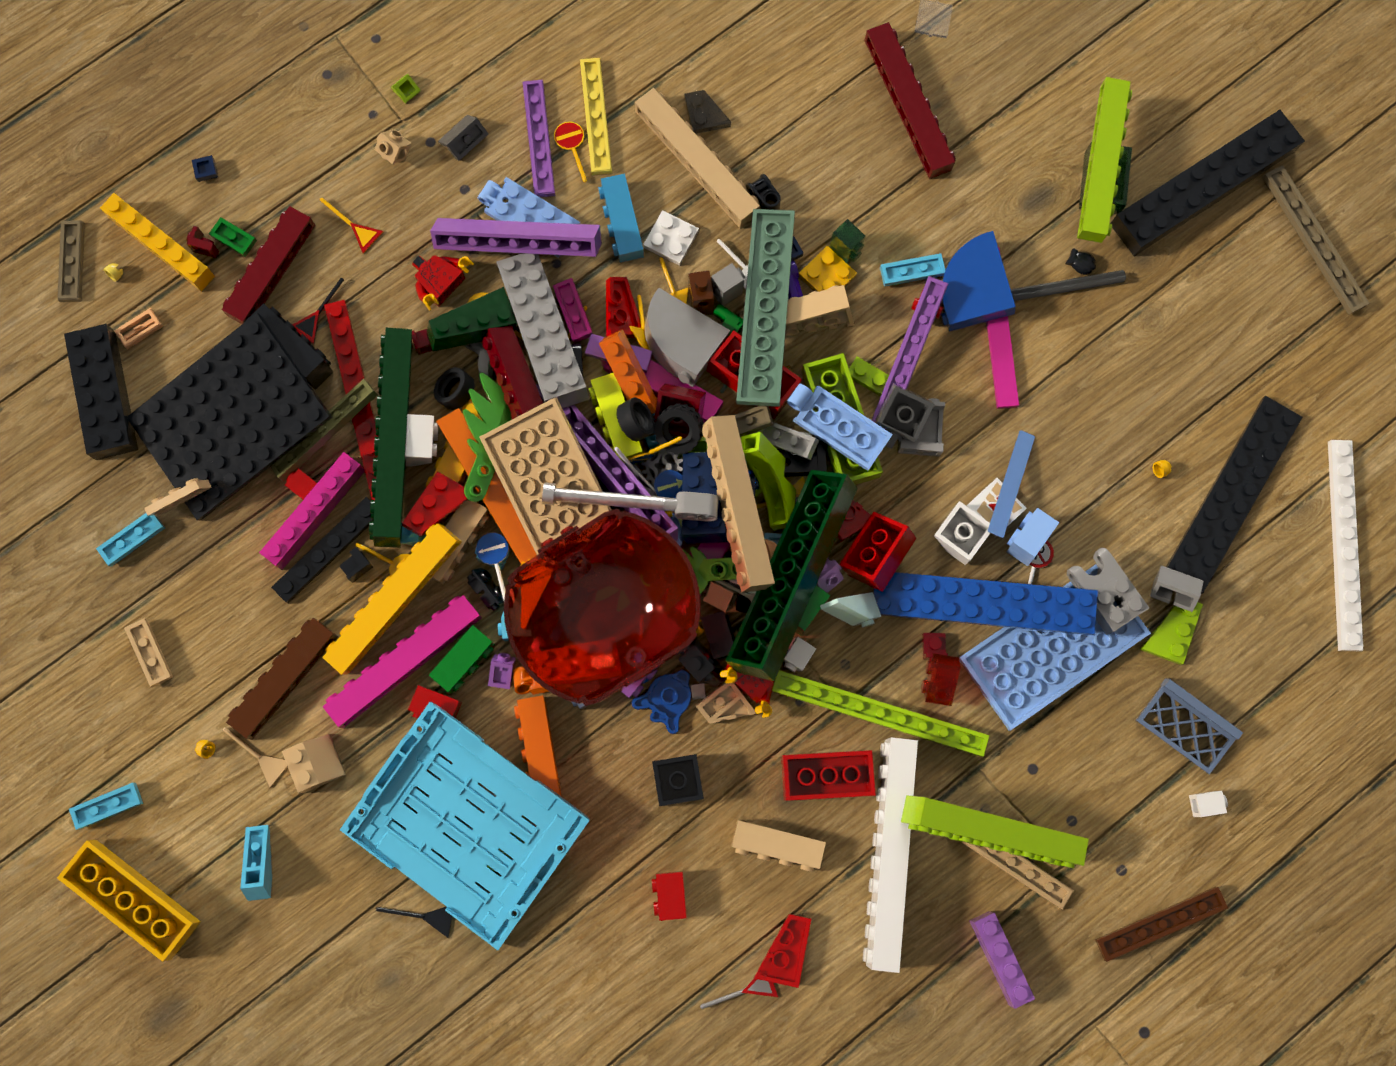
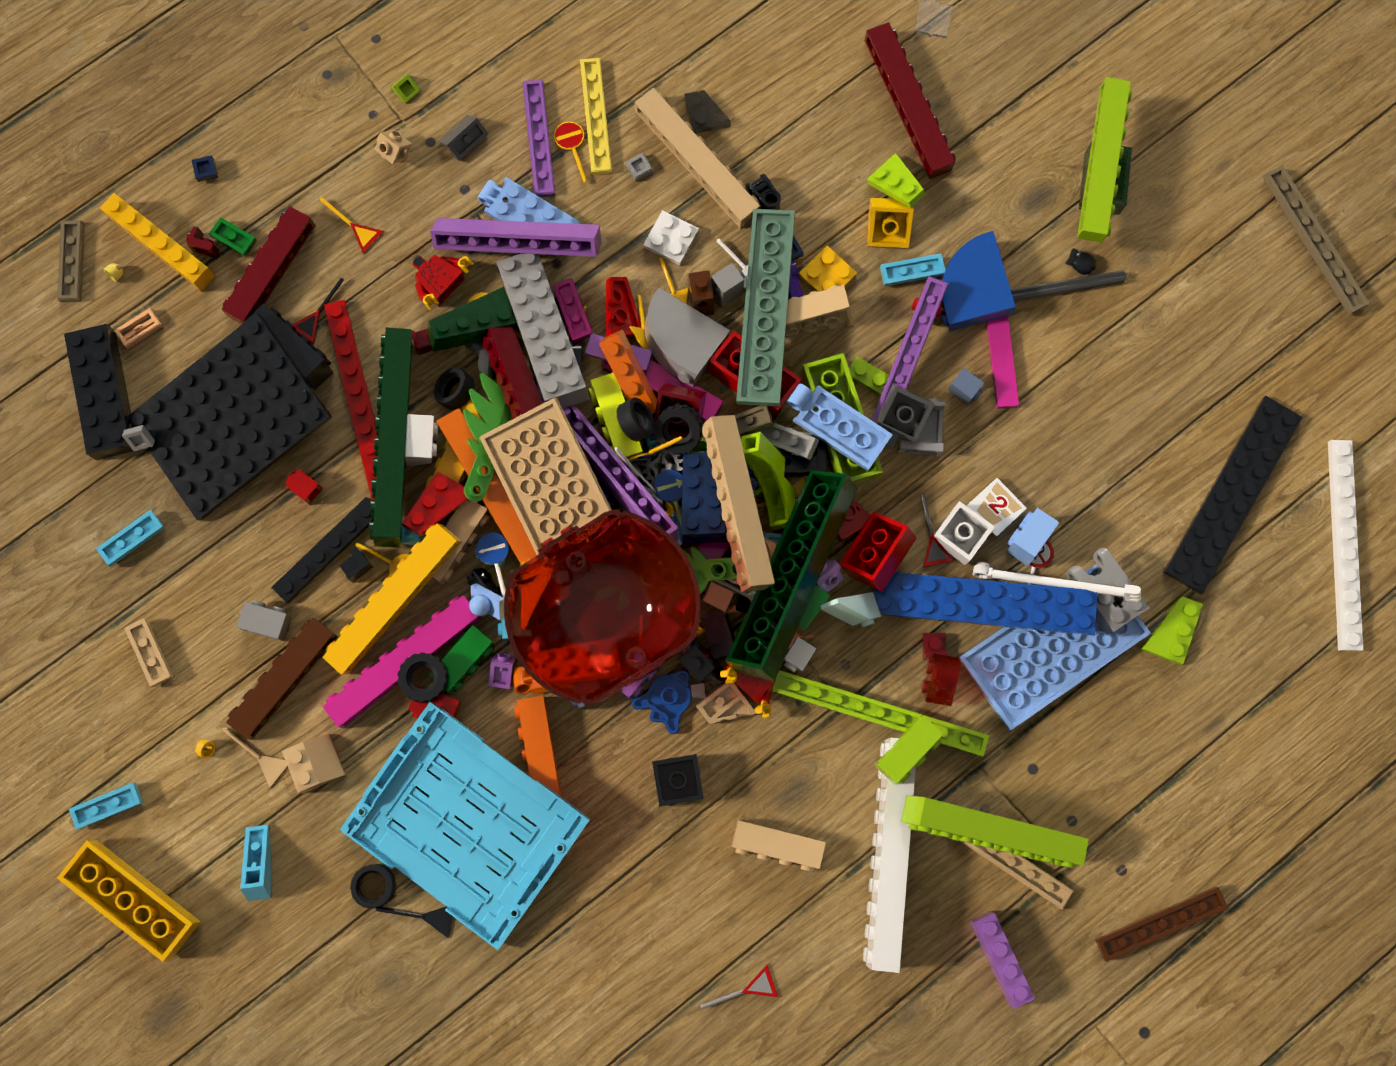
tan plate [144,478,212,516] -> none
dark pink brick [259,452,365,570] -> none
olive plate [270,379,378,482] -> none
piece [542,482,719,522] -> none
dark azure brick [598,174,644,263] -> none
red brick [652,871,686,921] -> none
green piece [713,304,743,337] -> none
red wing [753,914,811,988] -> none
red brick [781,750,876,801] -> none
clear green brick [829,219,865,264] -> none
medium blue sticker [988,430,1035,538] -> none
black brick [1111,110,1305,256] -> none
sand blue fence [1136,678,1243,774] -> none
light grey piece [1150,566,1203,612] -> none
yellow hinge [1152,460,1172,478] -> none
white brick [1189,791,1228,817] -> none
none -> light grey plate [122,425,155,451]
none -> light grey brick [236,600,292,642]
none -> black tyre [350,864,396,909]
none -> black tyre [397,652,449,703]
none -> light blue tile [469,583,506,620]
none -> light grey tile [625,153,653,182]
none -> lime wing [867,153,925,208]
none -> yellow slope [867,198,914,248]
none -> lime brick [874,715,943,784]
none -> piece [921,494,954,567]
none -> sand blue brick [948,368,984,405]
none -> white hinge [972,562,1142,602]

